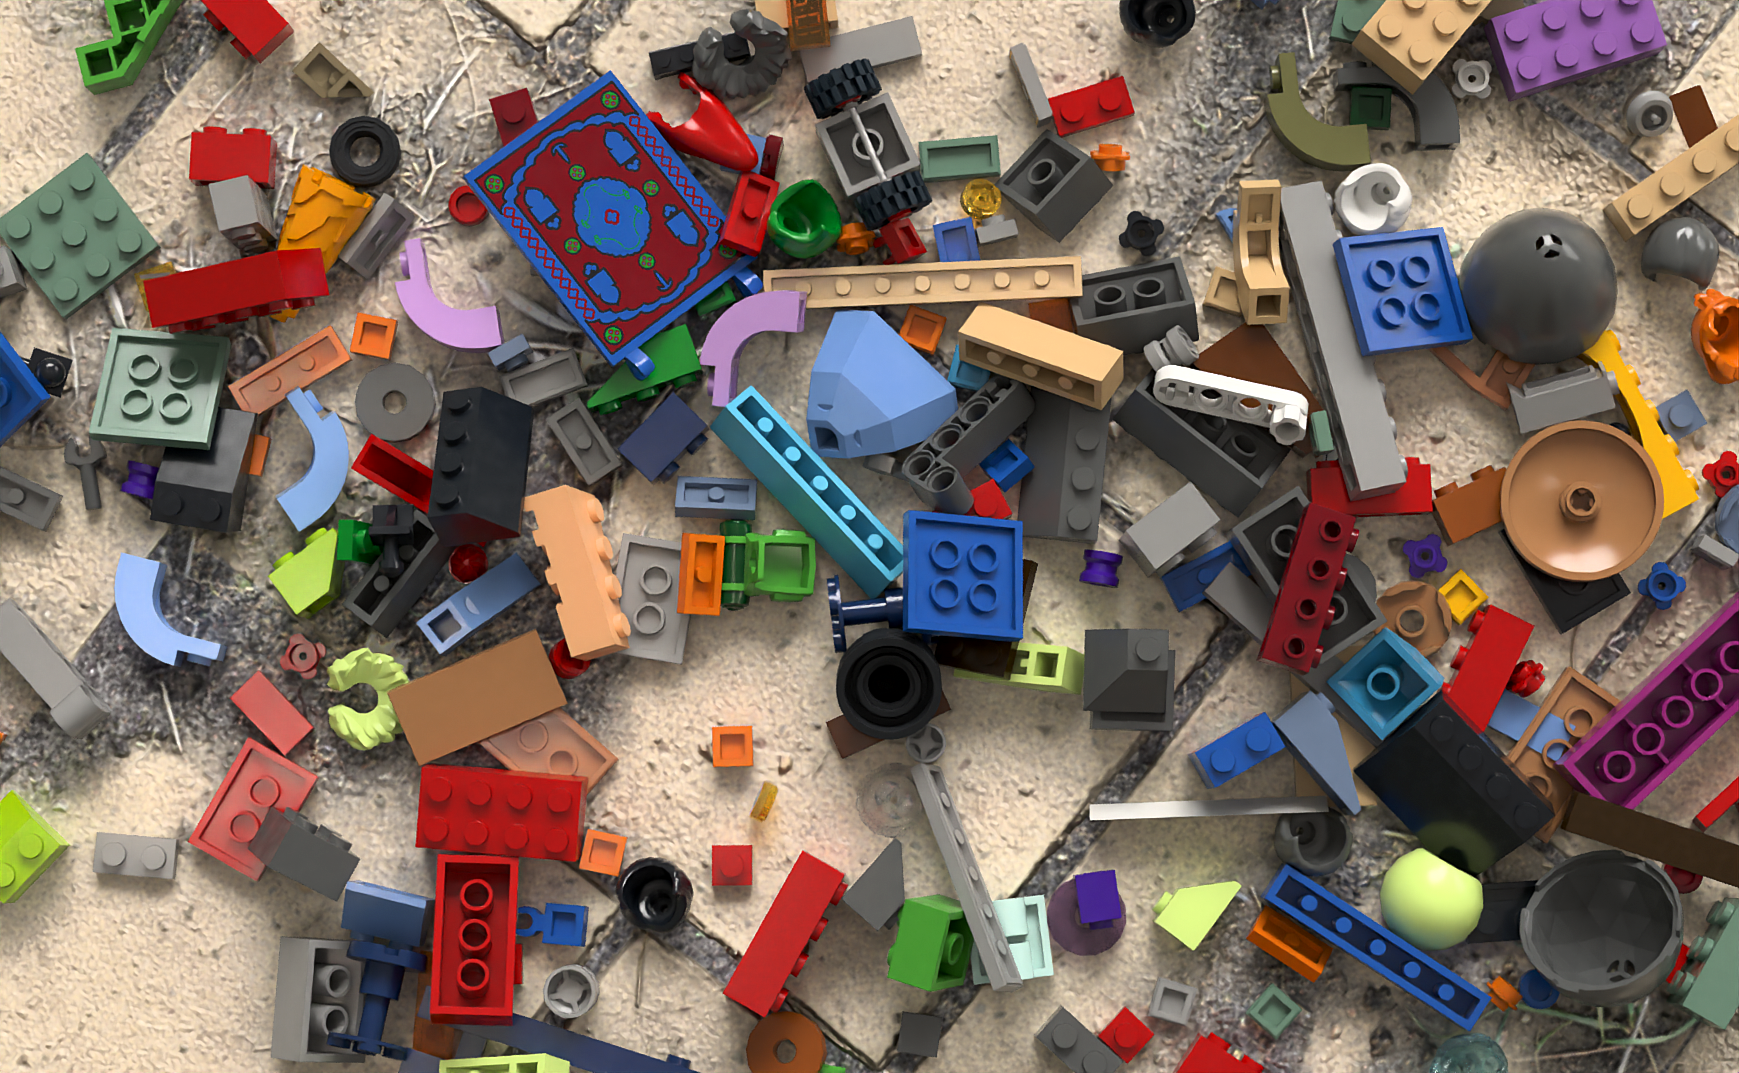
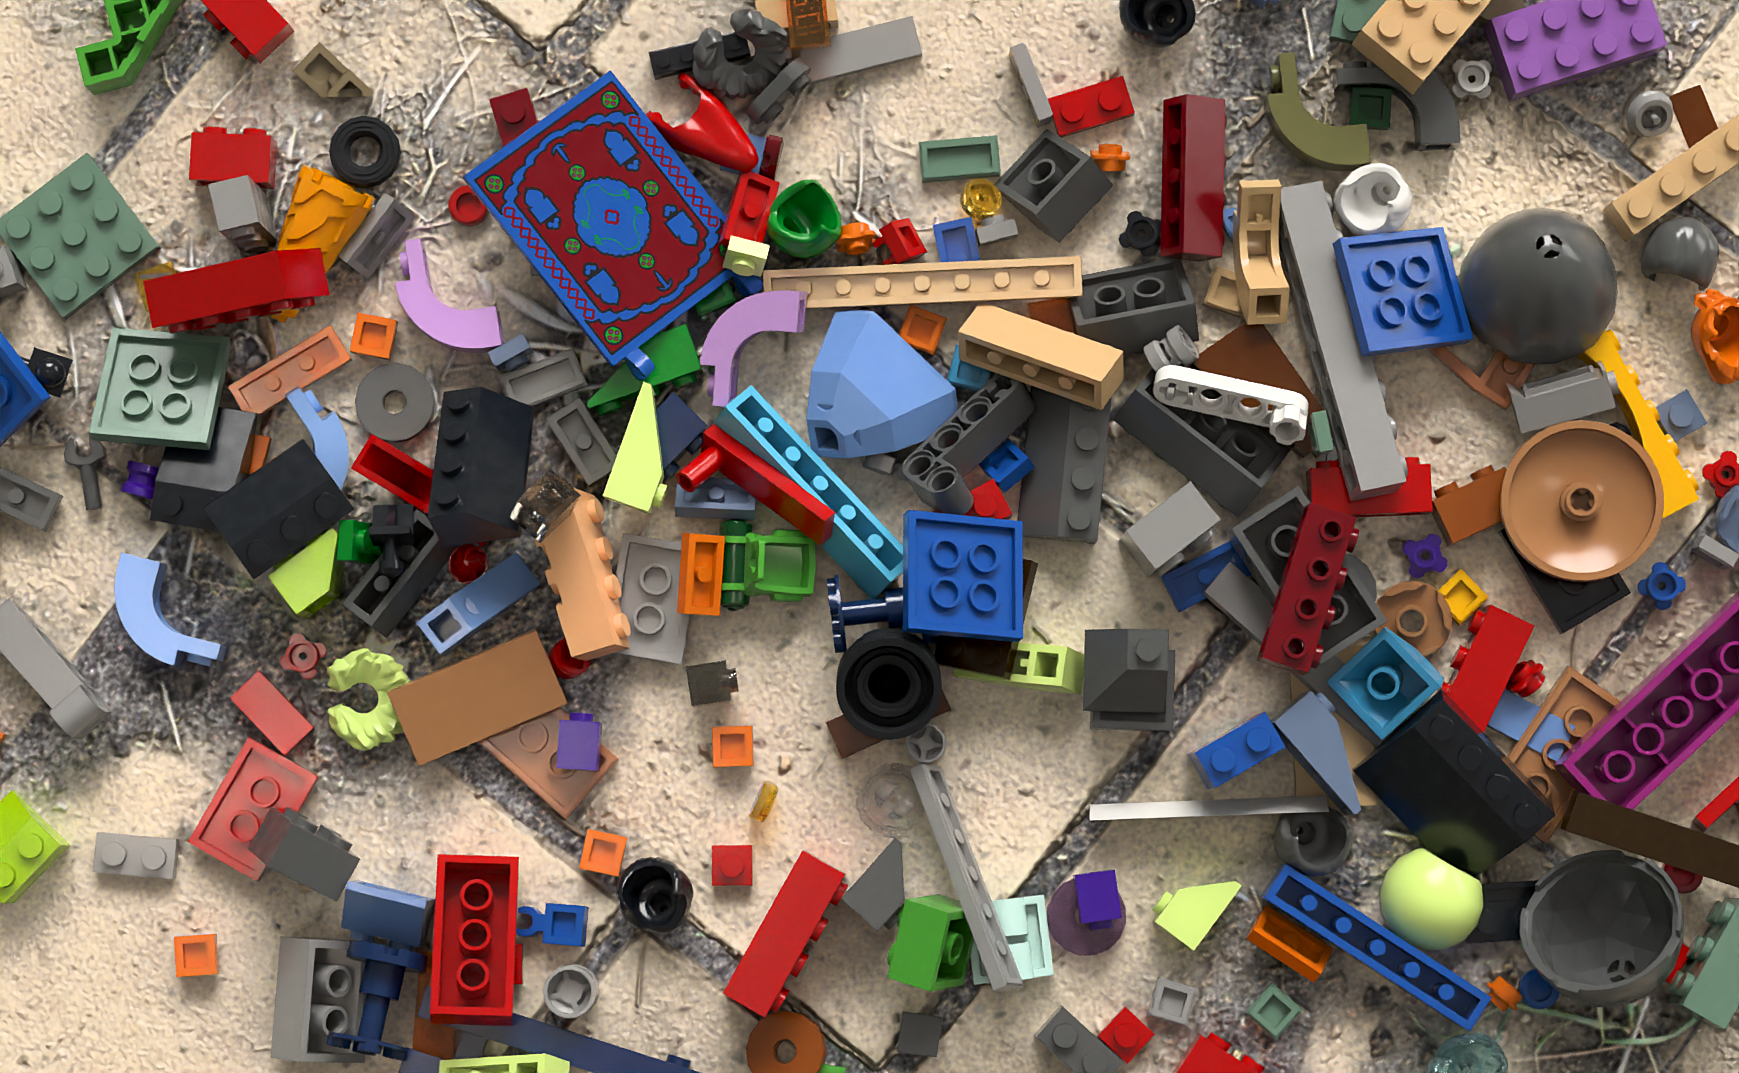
red brick [415,763,588,862] -> none
brick [804,59,932,231] -> none
dark purple wheel [1079,549,1123,588] -> none
none -> orange plate [174,934,219,977]
none -> black slope [203,438,354,579]
none -> clear smoke brick [510,469,581,543]
none -> dark purple brick [556,713,603,771]
none -> yellowish green slope [603,382,668,515]
none -> red piece [676,424,835,546]
none -> clear smoke brick [686,660,739,708]
none -> yellowish green plate [723,236,770,277]
none -> dark grey plate [745,57,811,125]
none -> dark red brick [1160,94,1227,262]

